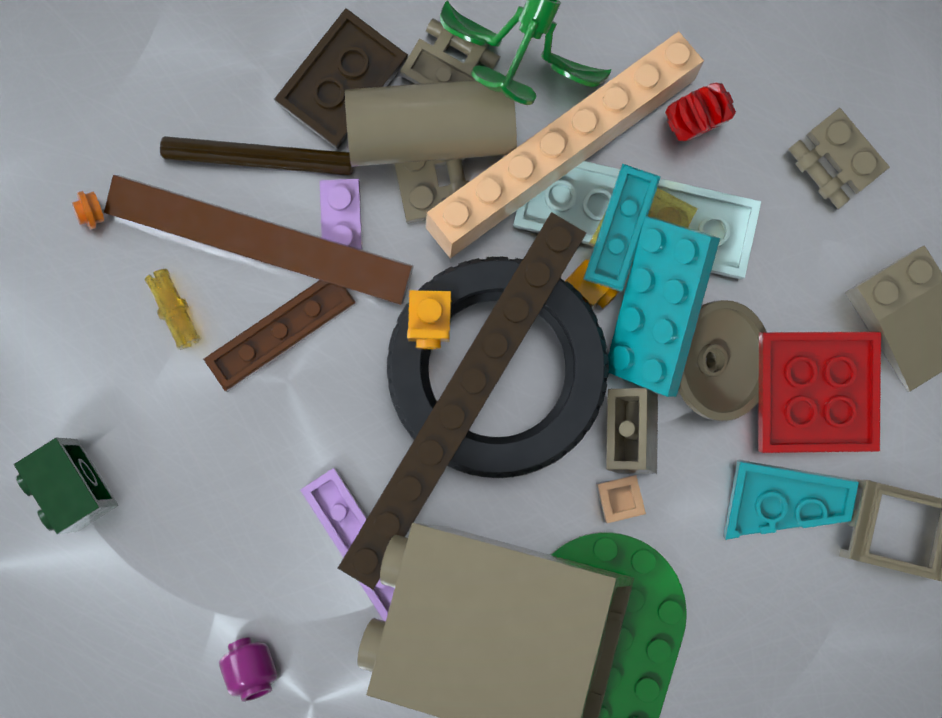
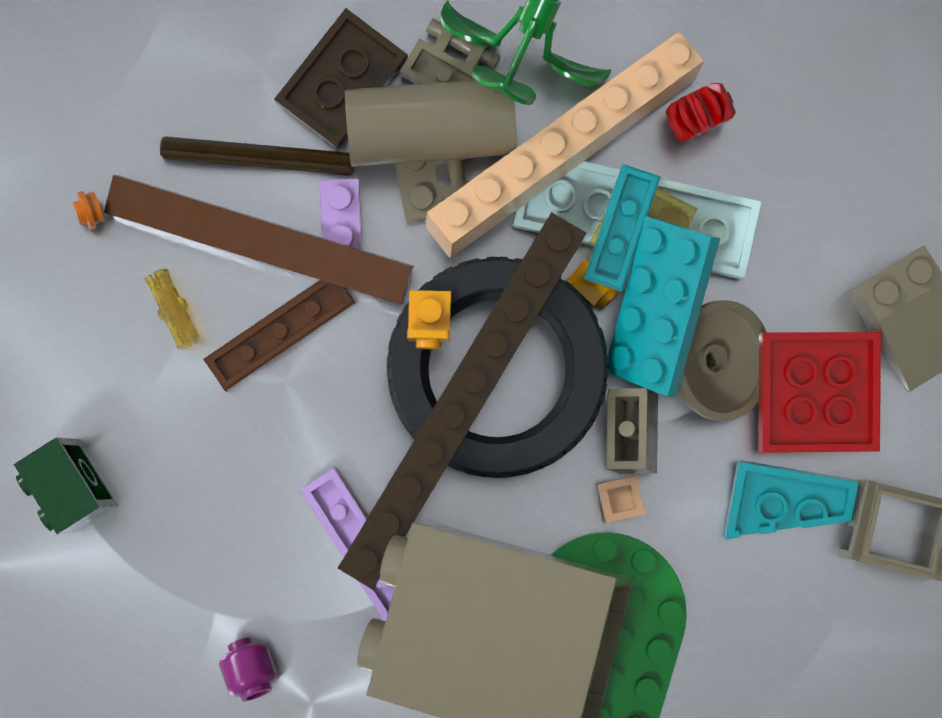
dark tan plate [788,108,890,209] -> none

